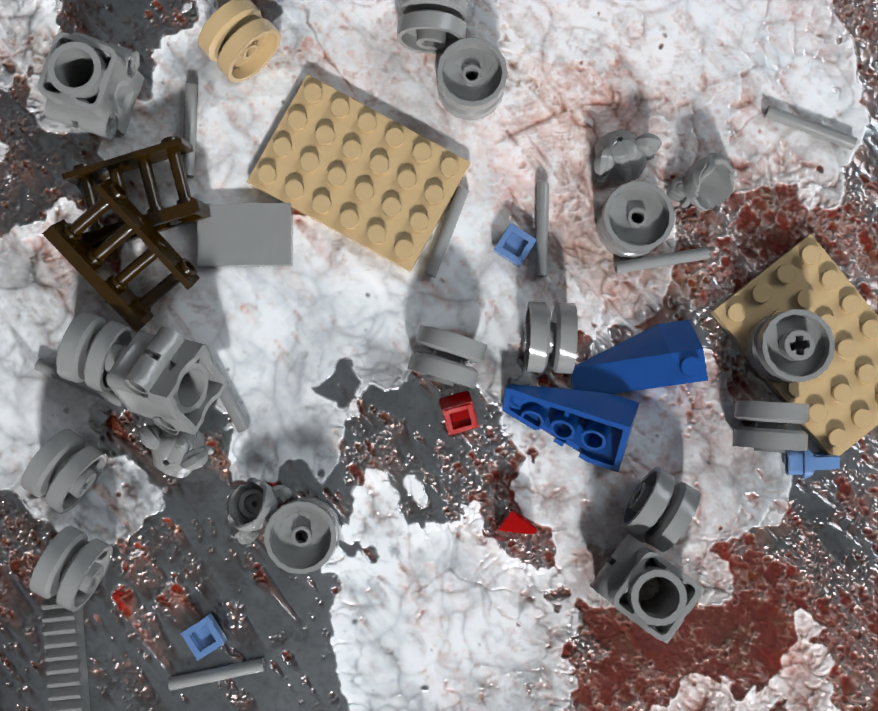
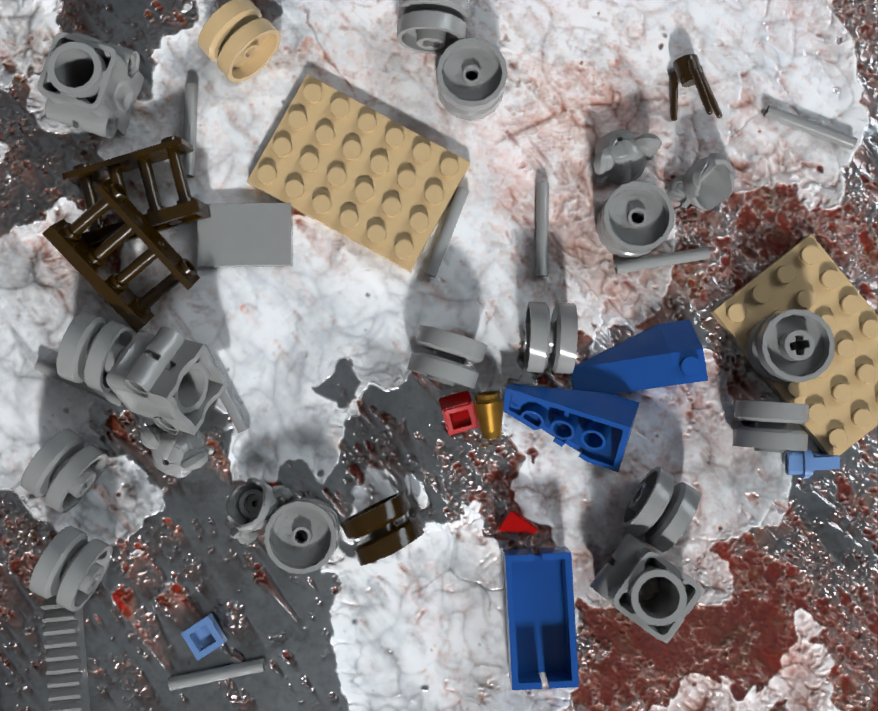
medium blue plate [493,223,537,268] -> none
none -> dark brown wheel [340,491,424,566]
none -> pearl gold cone [473,391,504,439]
none -> blue piece [503,546,579,690]
none -> dark brown plant [668,54,722,121]

